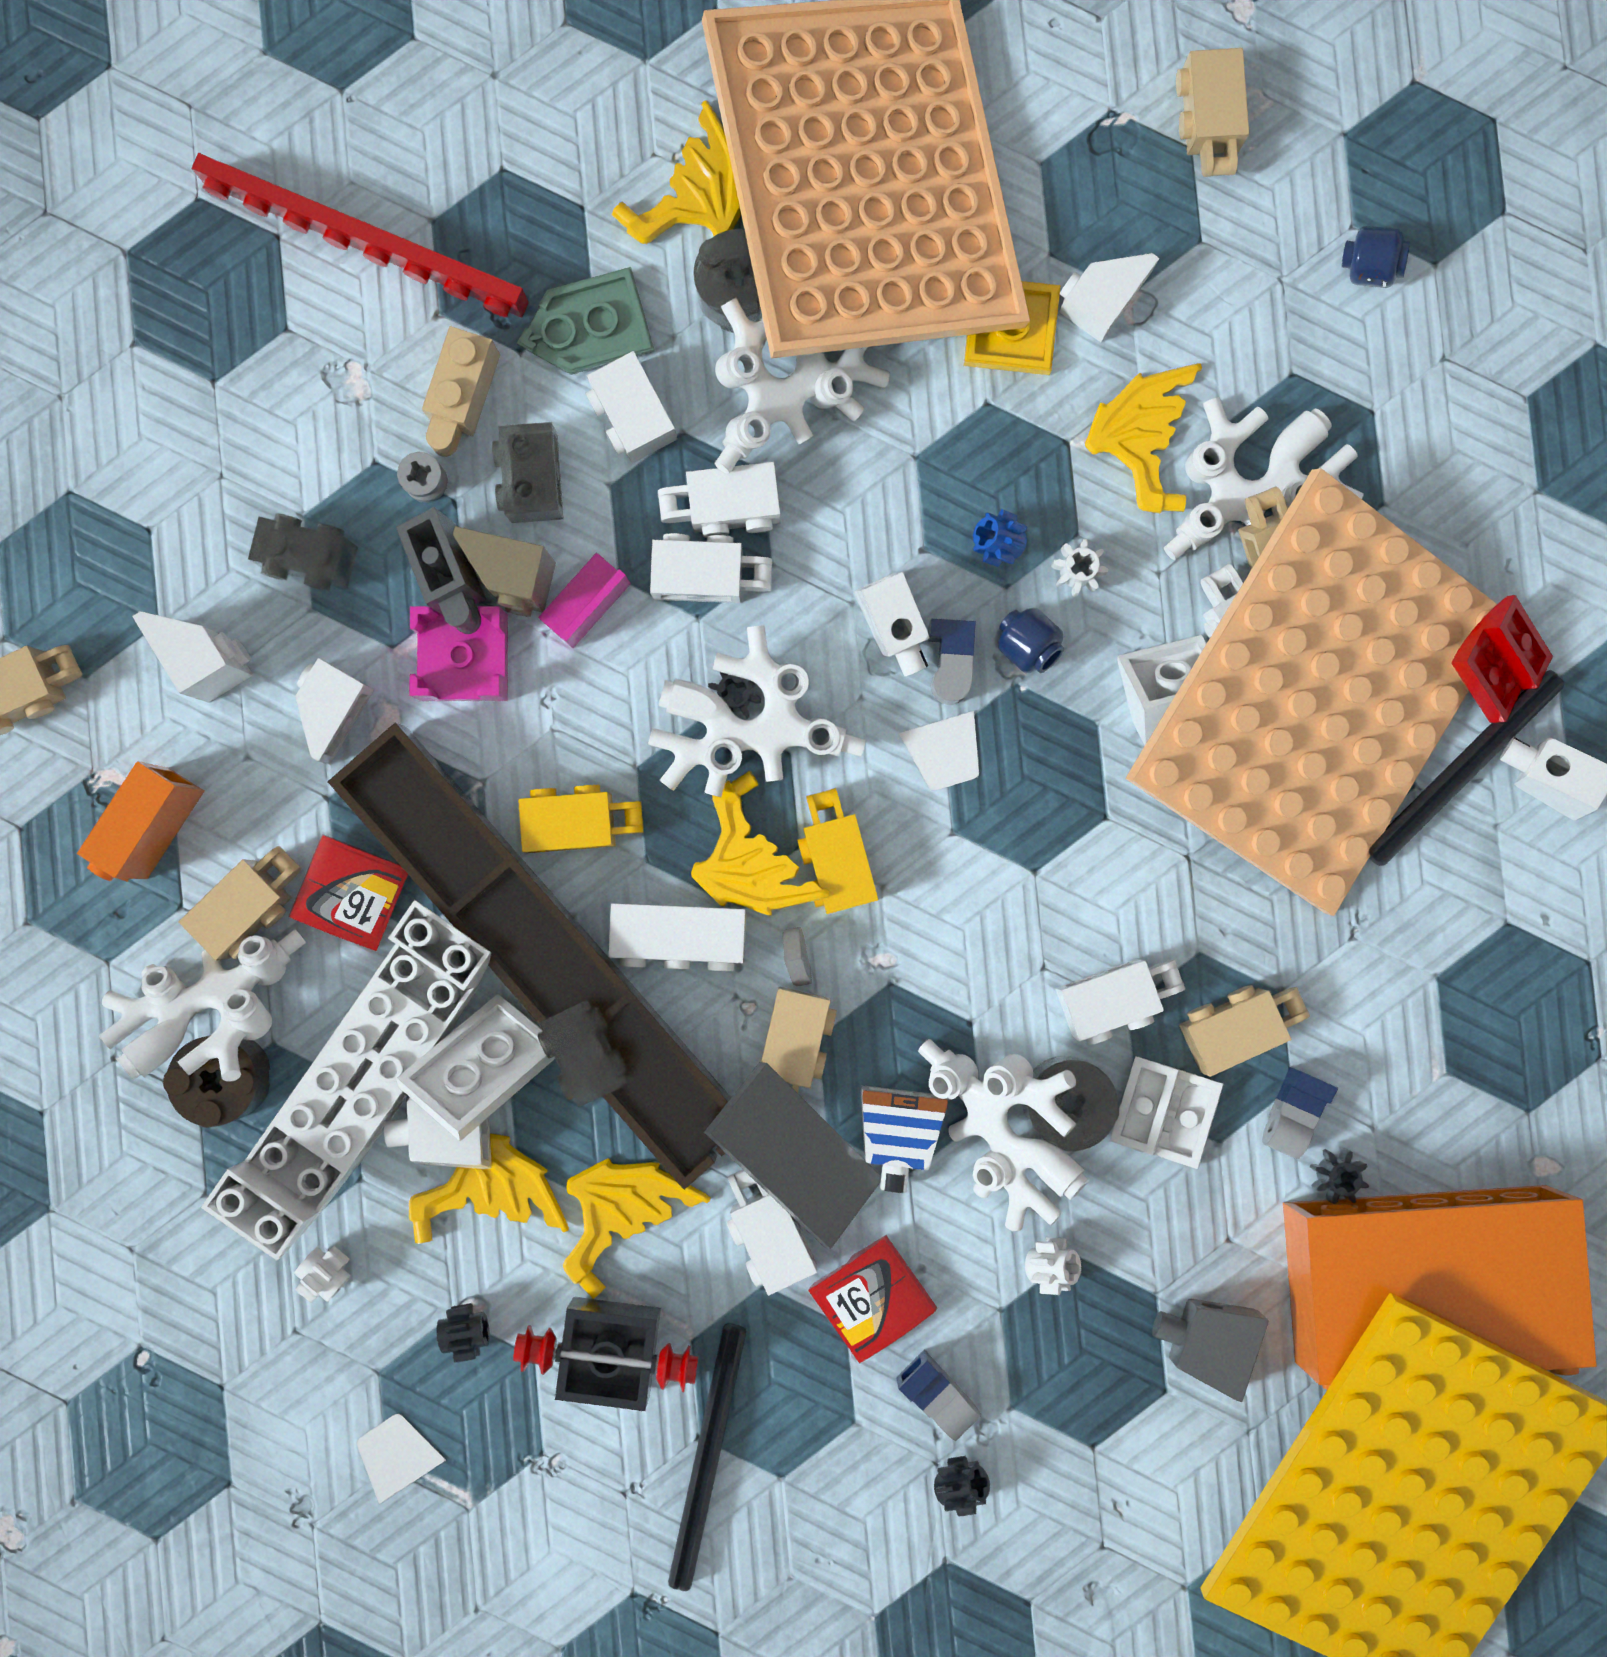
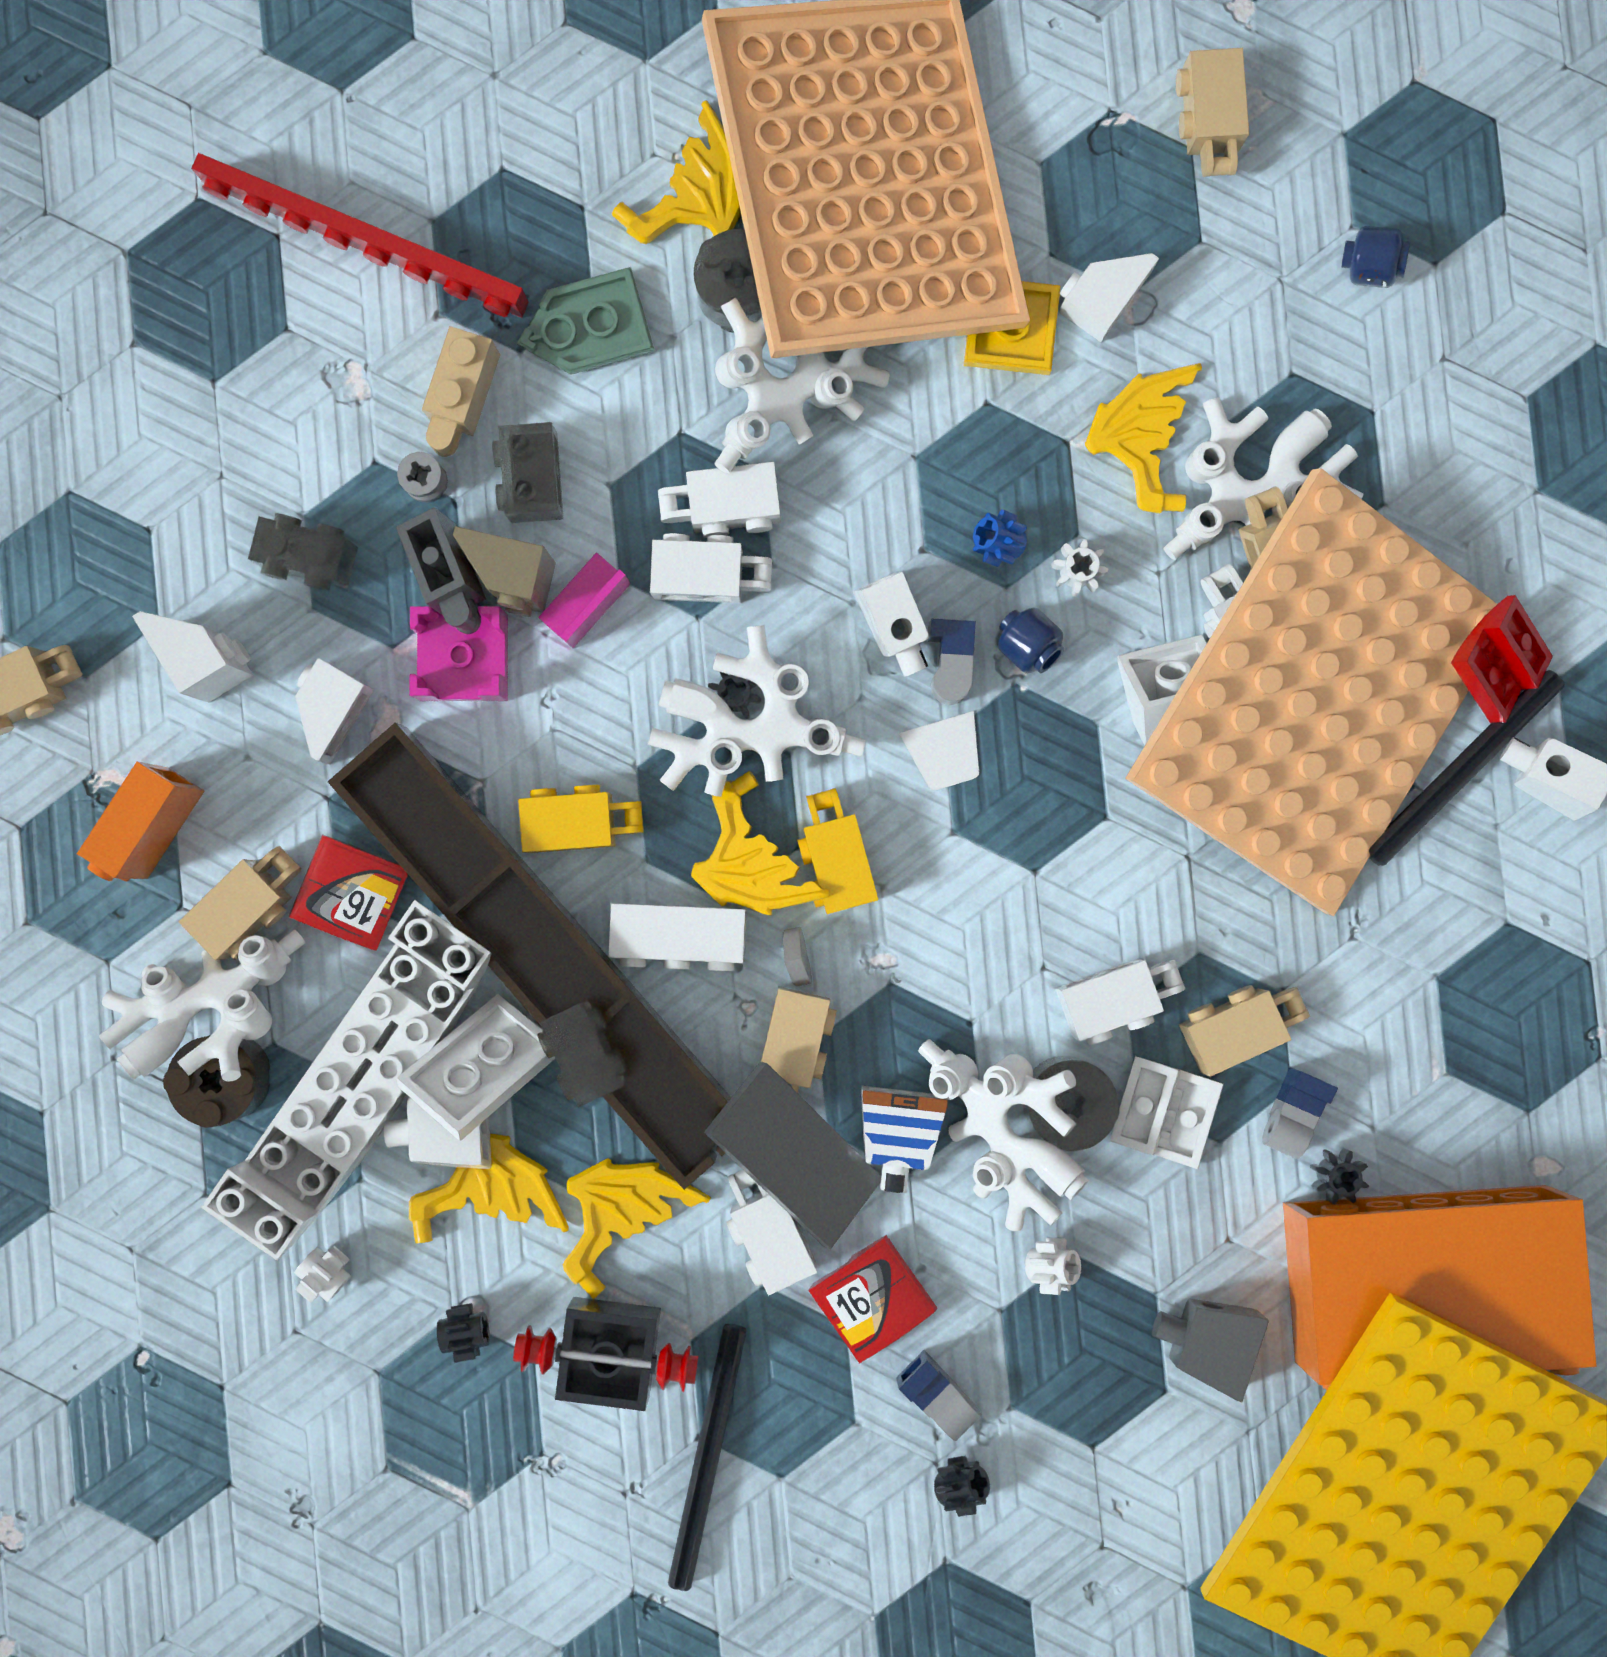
white sticker [357,1414,446,1504] -> none
white brick [585,351,677,463] -> none

